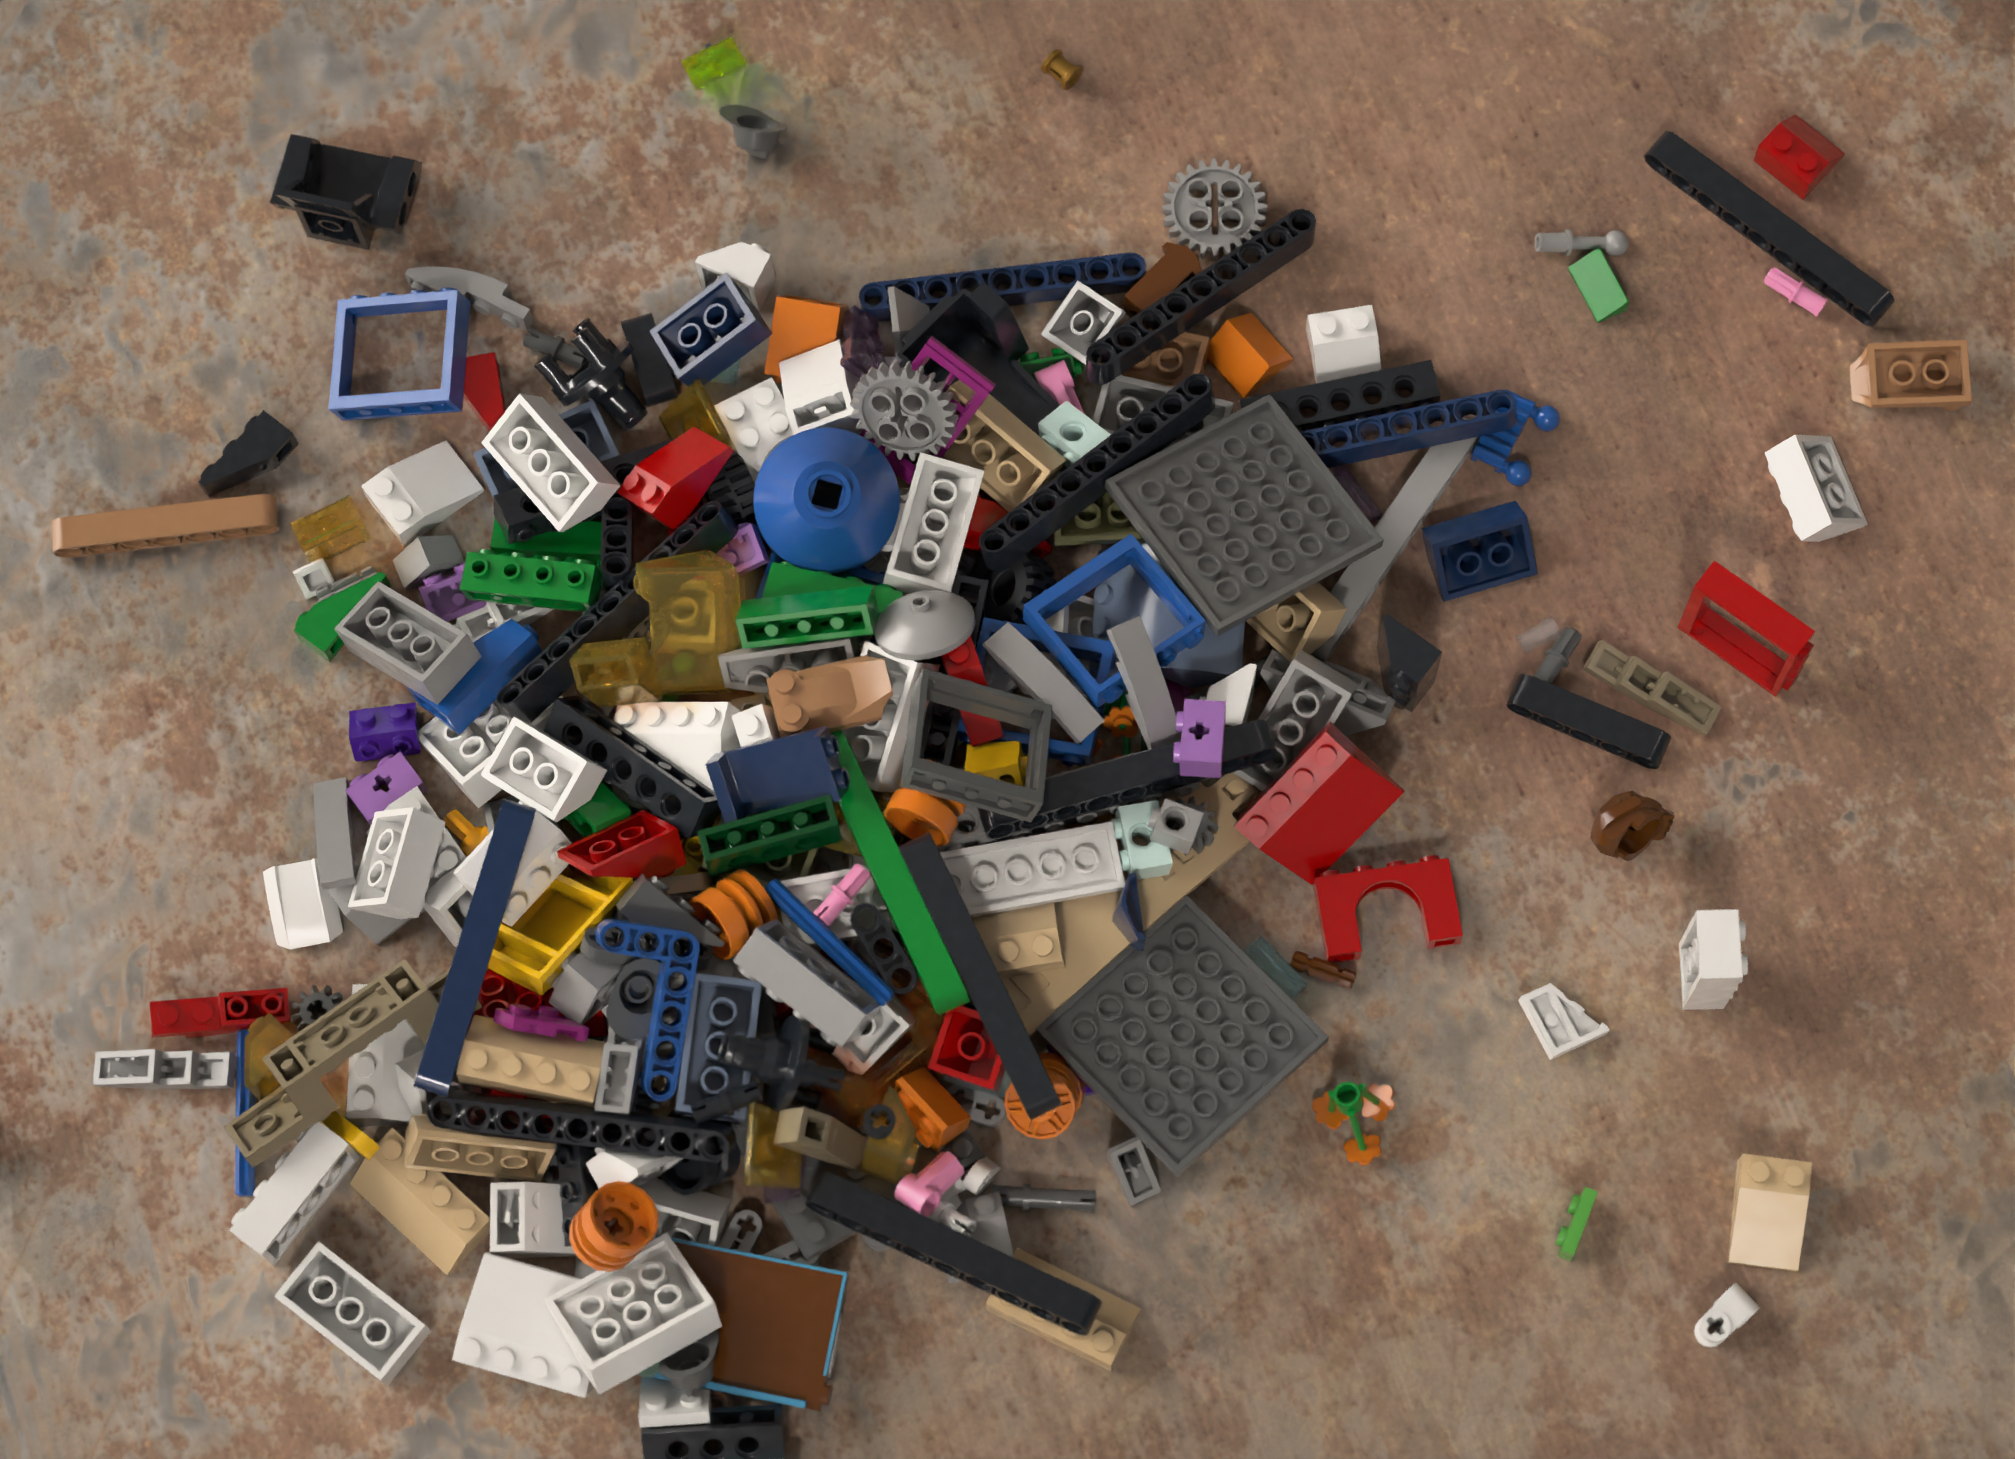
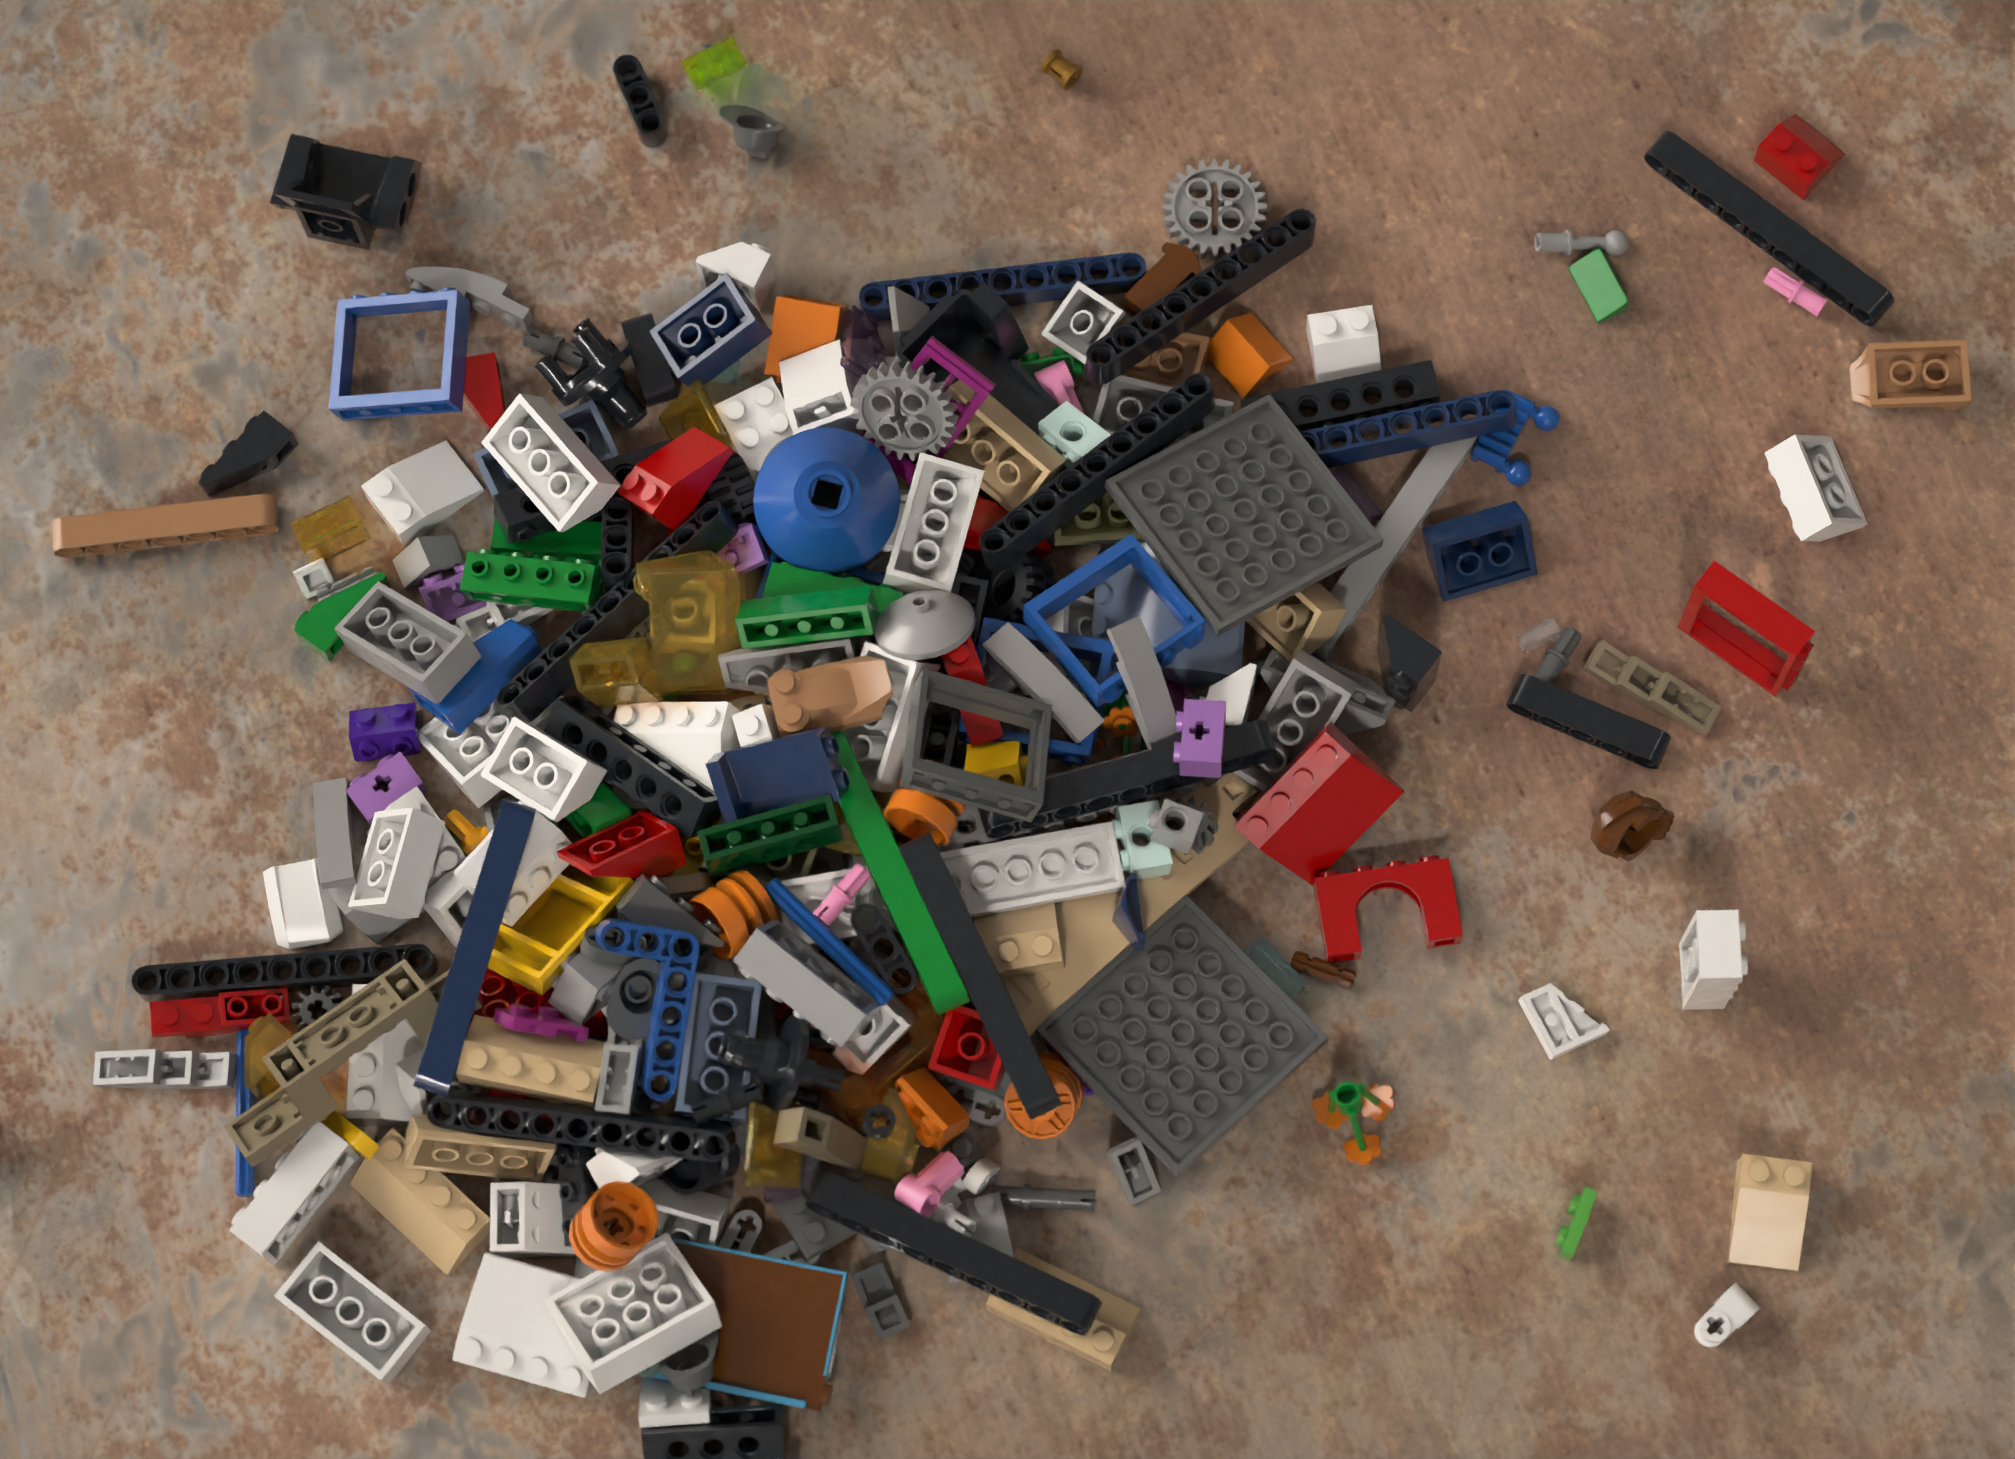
none -> black beam [131,943,438,1002]
none -> black beam [613,54,668,148]
none -> dark grey slope [850,1261,910,1340]

